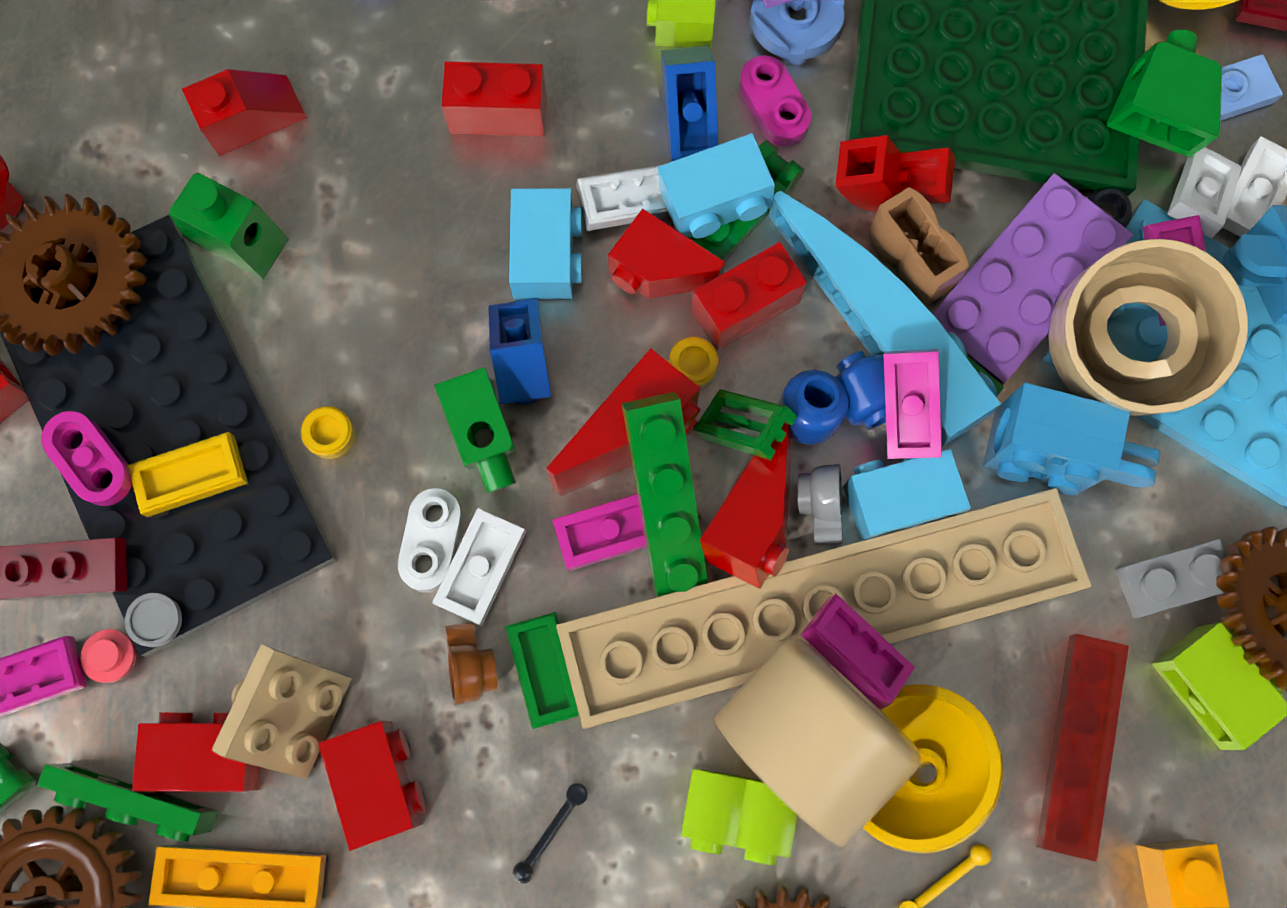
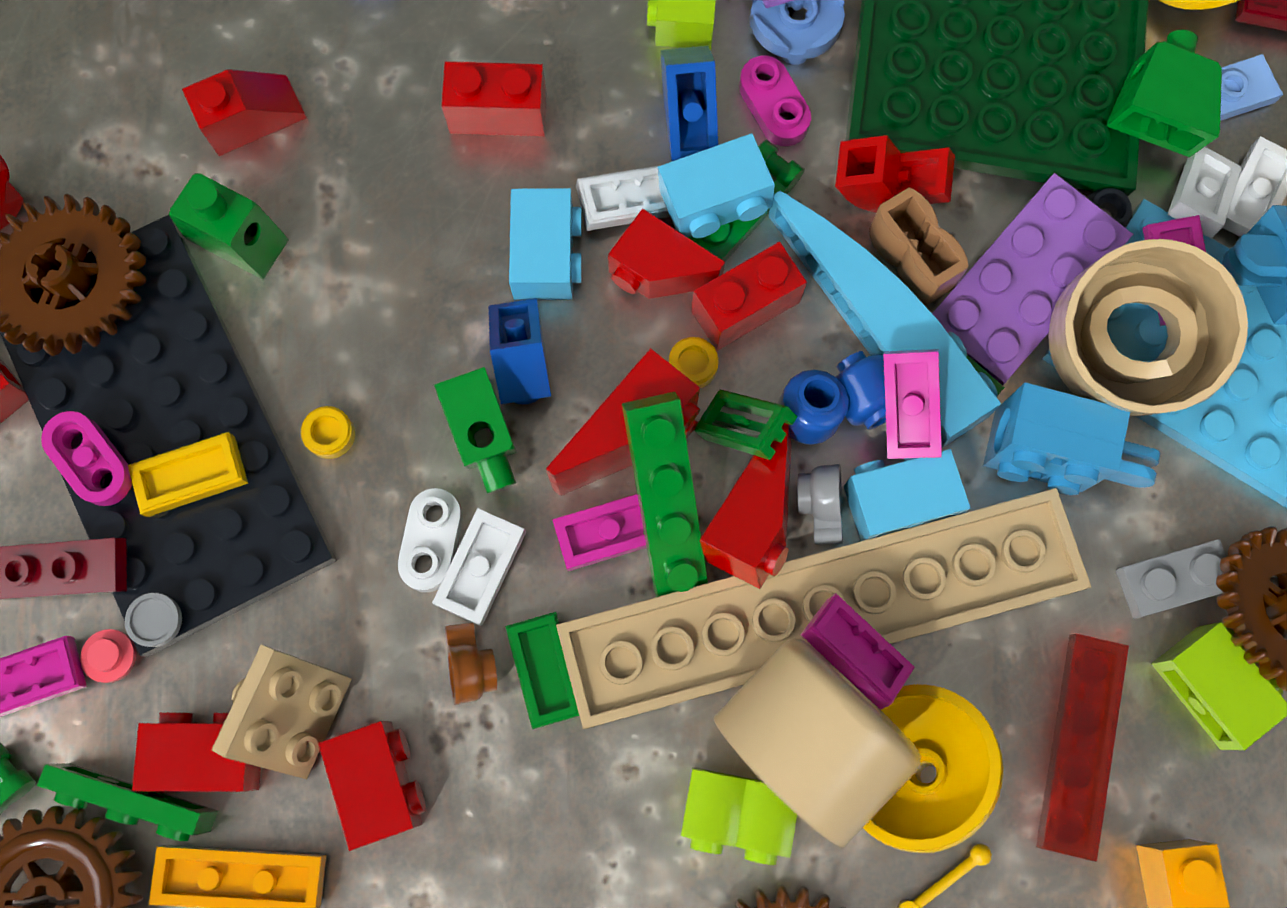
black hinge [512,783,588,884] -> none

